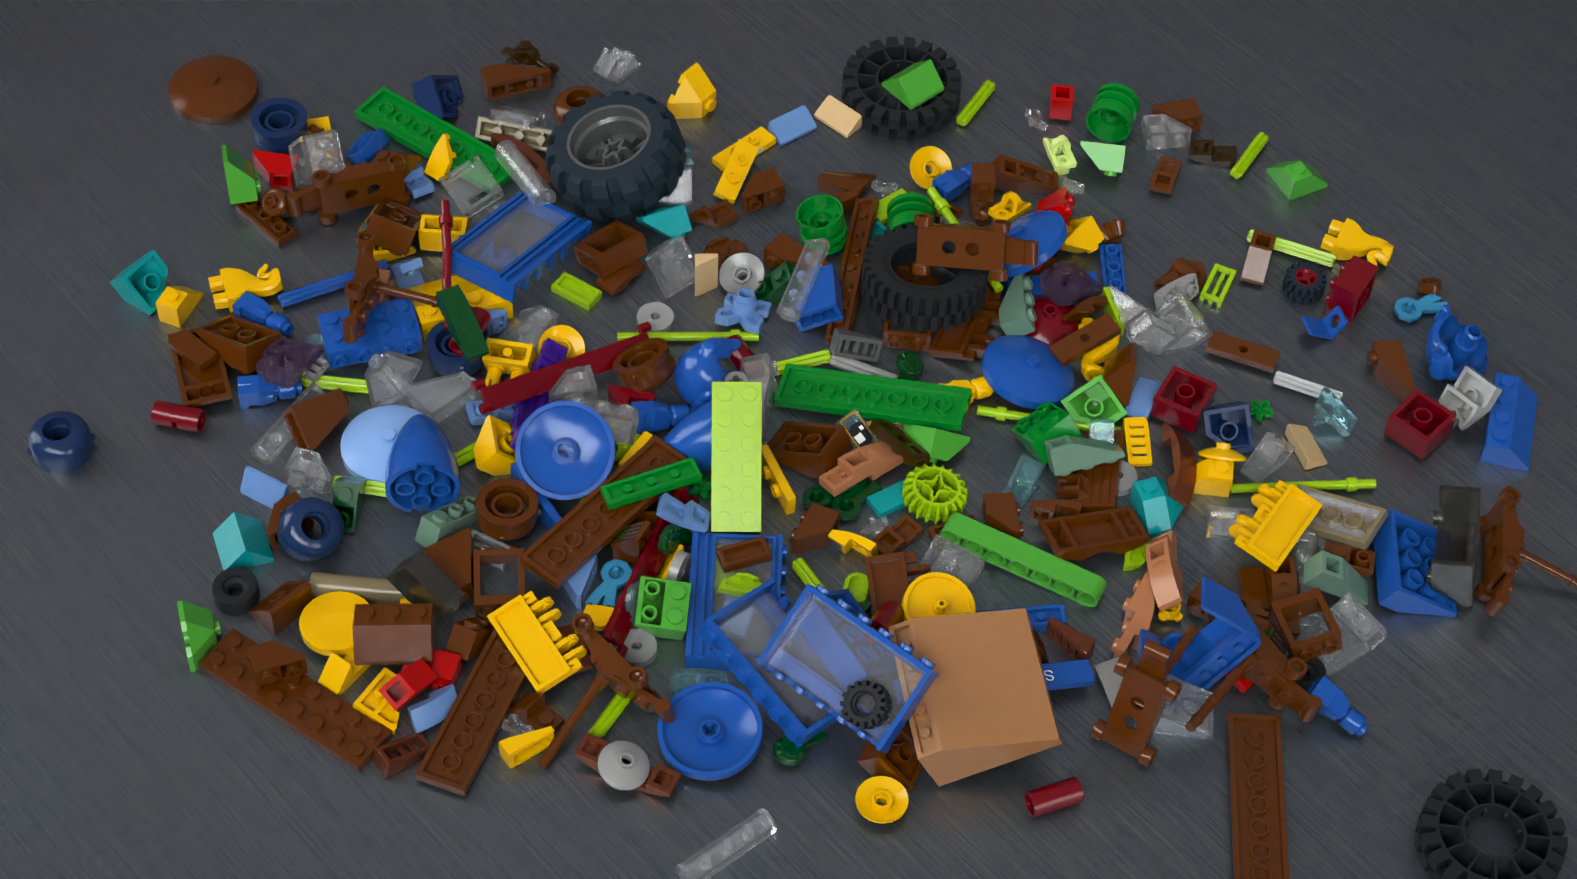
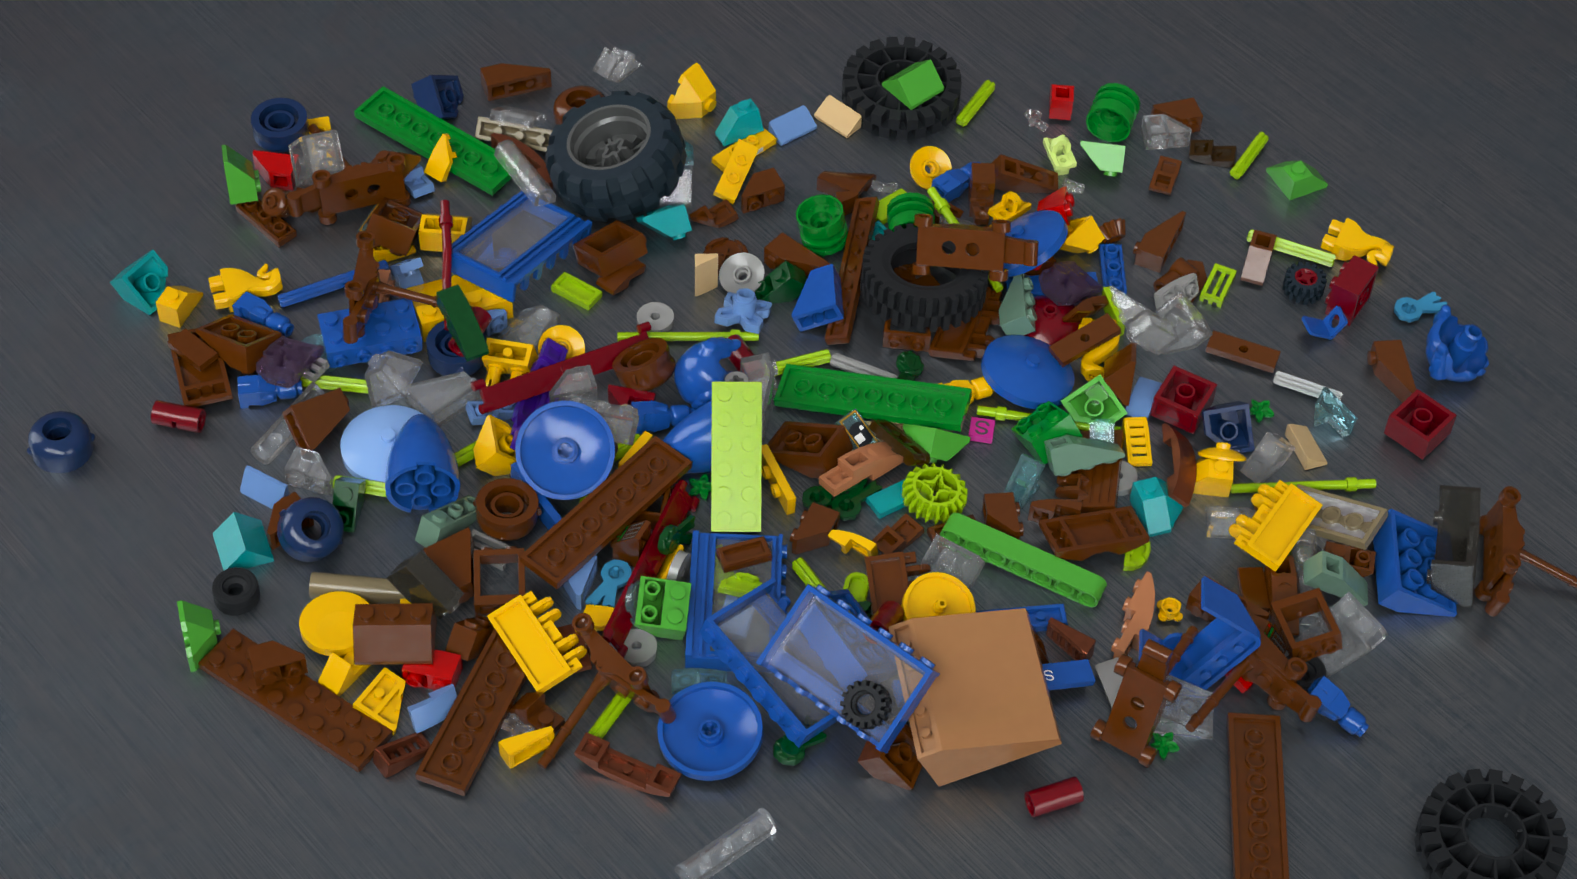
reddish brown dish [168,55,258,124] -> none
reddish brown slope [248,580,313,636] -> none
blue piece [345,128,390,166] -> none
red slope [378,658,438,712] -> none
clear container [439,155,505,217] -> none
dark brown piece [500,40,560,80] -> none
light grey dish [597,741,650,791] -> none
green tile [600,457,702,510] -> none
clear slope [645,236,695,299] -> none
medium blue slope [656,492,711,533] -> none
clear brick [776,238,830,322] -> none
dark grey slope [829,328,884,362] -> none
yellow dish [855,776,909,824] -> none
clear piece [859,516,890,537] -> none
nougat slope [1145,530,1183,611] -> none
reddish brown tile [1418,277,1441,294] -> none
light grey plate [1438,365,1503,430] -> none
blue slope [1480,372,1538,472] -> none
none -> teal slope [715,98,764,147]
none -> dark pink tile [968,417,995,444]
none -> reddish brown slope [1133,211,1186,273]
none -> green plant [1150,732,1180,760]

